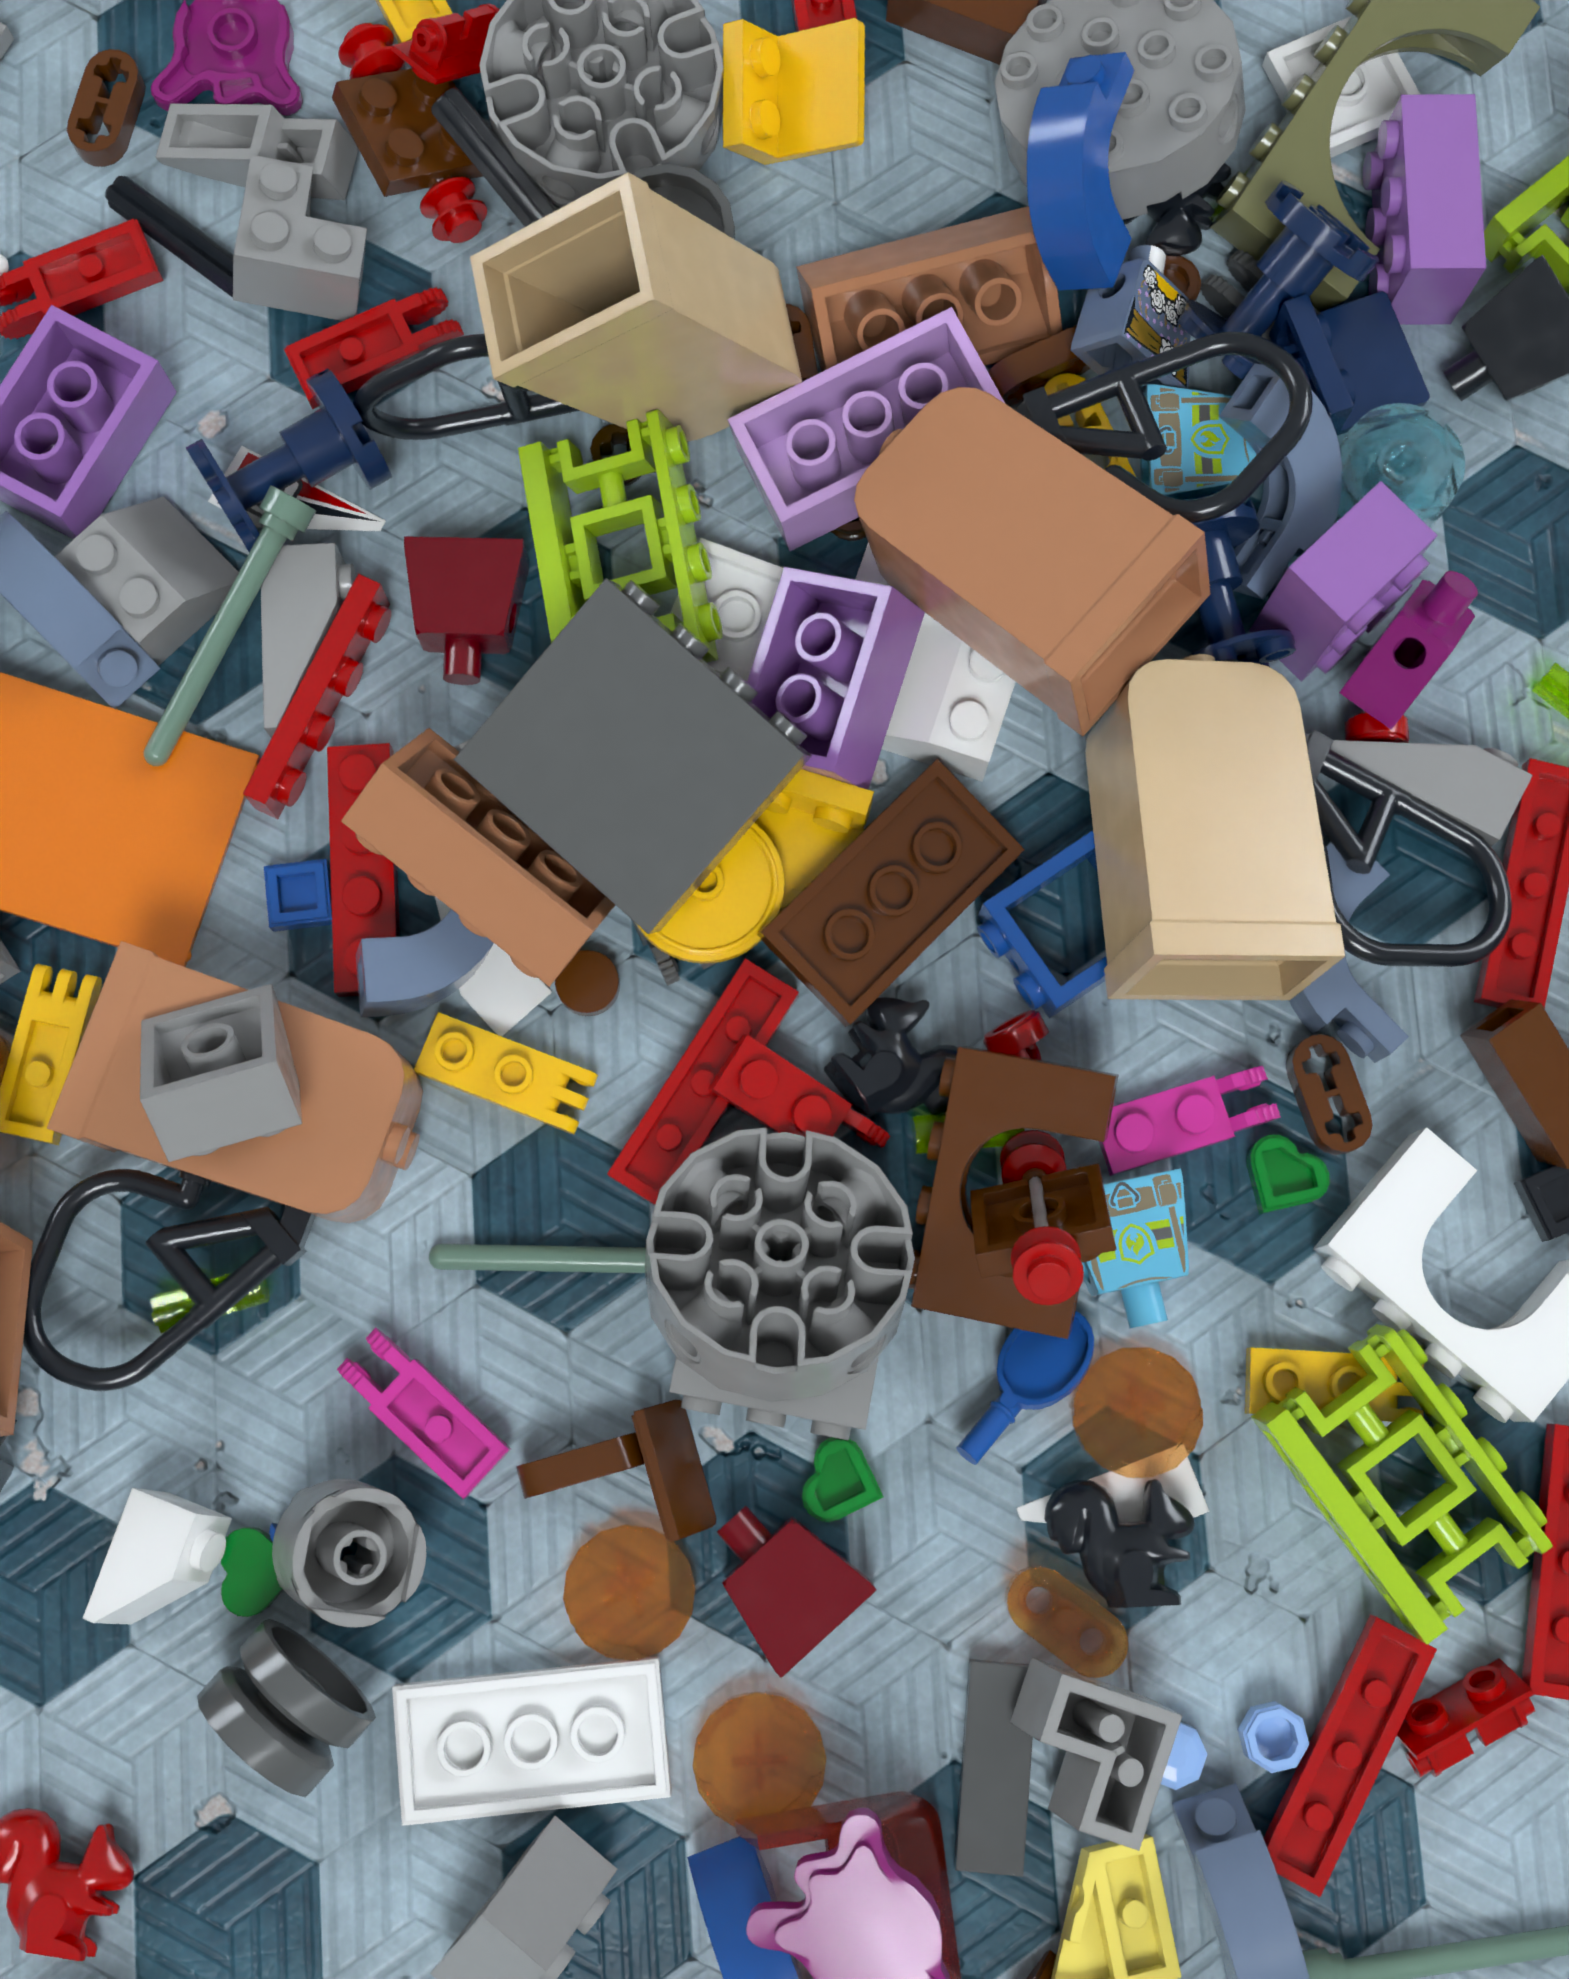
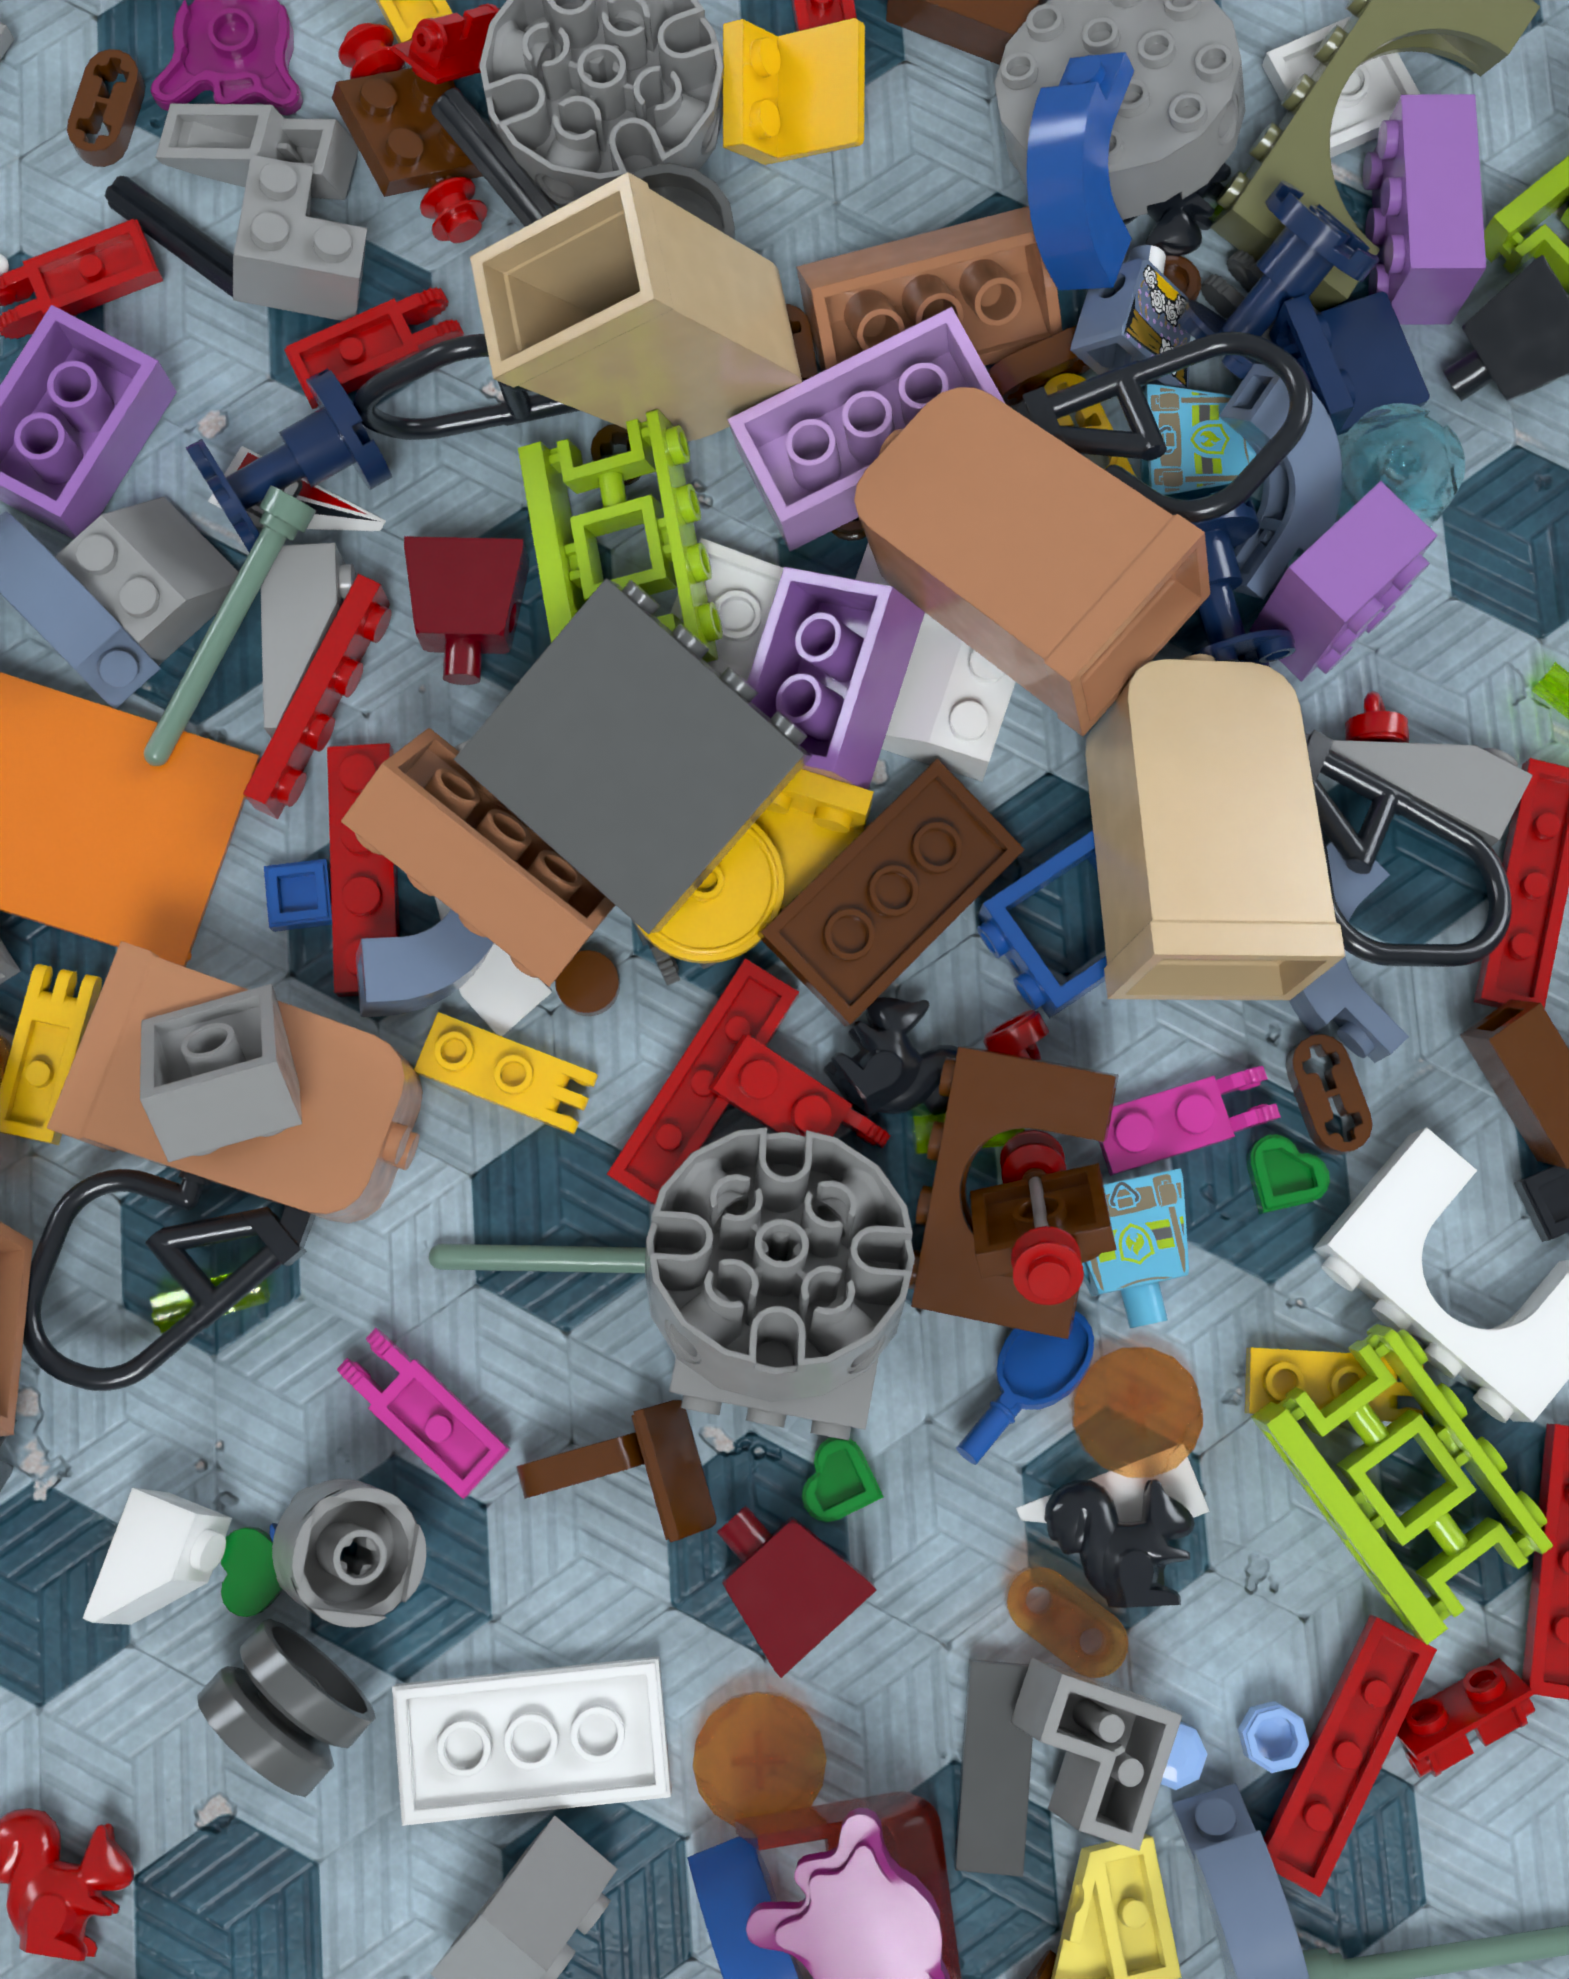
clear orange tile [563,1524,696,1661] -> none
magenta torso [1339,571,1478,730] -> none

